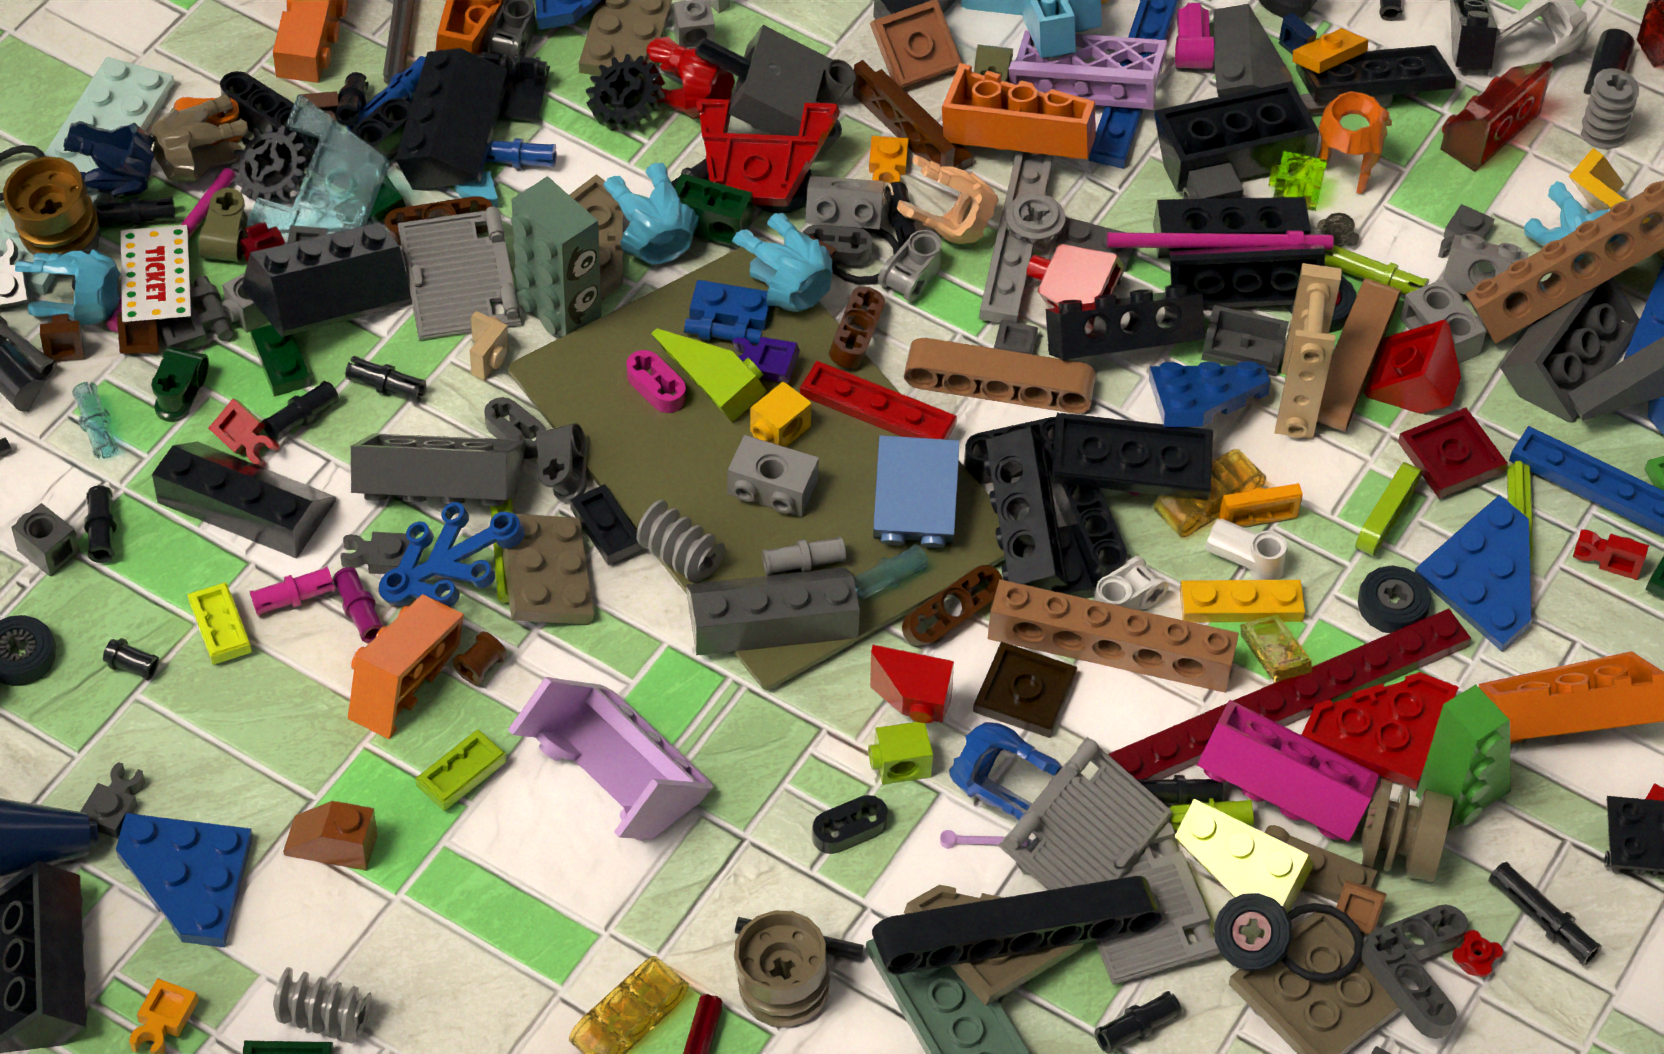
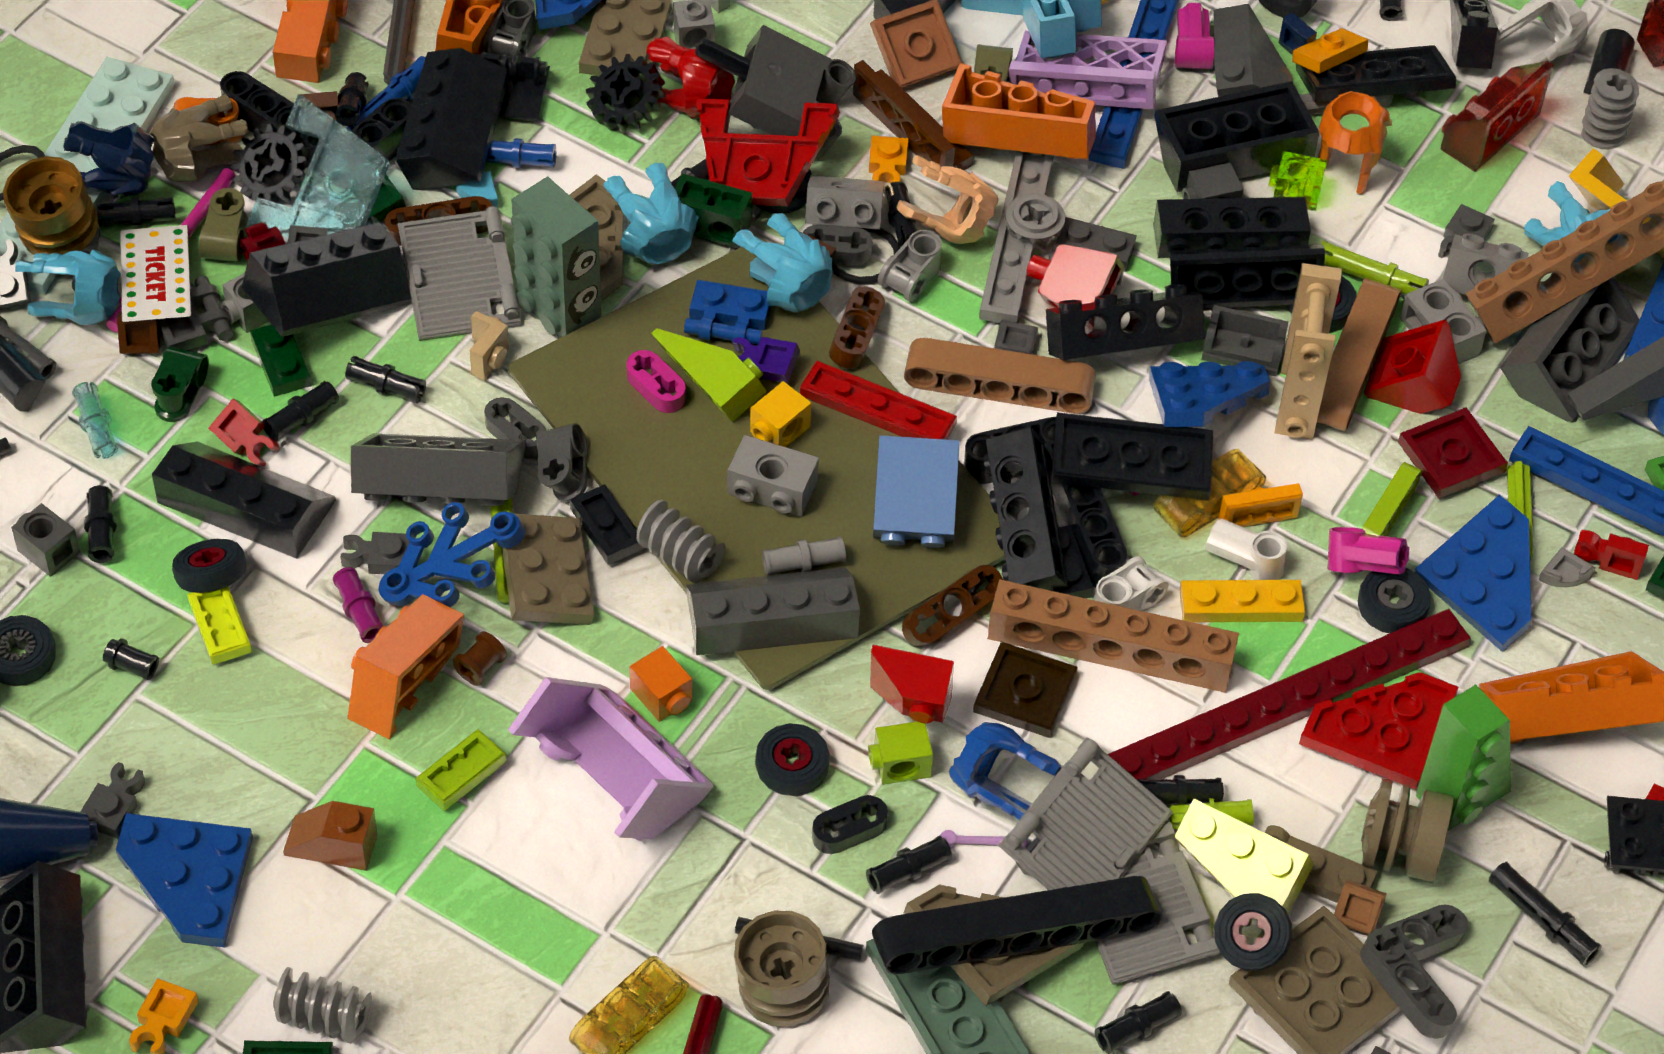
reddish brown tile [40,313,85,362] -> none
dark pink pin [249,566,336,616] -> none
clear light blue axle [854,545,928,599] -> none
dark pink bar [1107,231,1333,250] -> none
dark pink slope [1197,699,1379,842] -> none
clear yellow plate [1241,614,1312,682] -> none
black piece [1281,903,1364,983] -> none
clear smoke plate [1317,213,1359,247] -> none
red plate [1452,930,1503,977] -> none
none -> black bush [172,538,246,593]
none -> orange brick [629,646,692,722]
none -> black bush [755,723,830,796]
none -> black pin [866,835,952,894]
none -> dark pink piece [1327,527,1410,574]
none -> light grey tile [1539,547,1596,587]

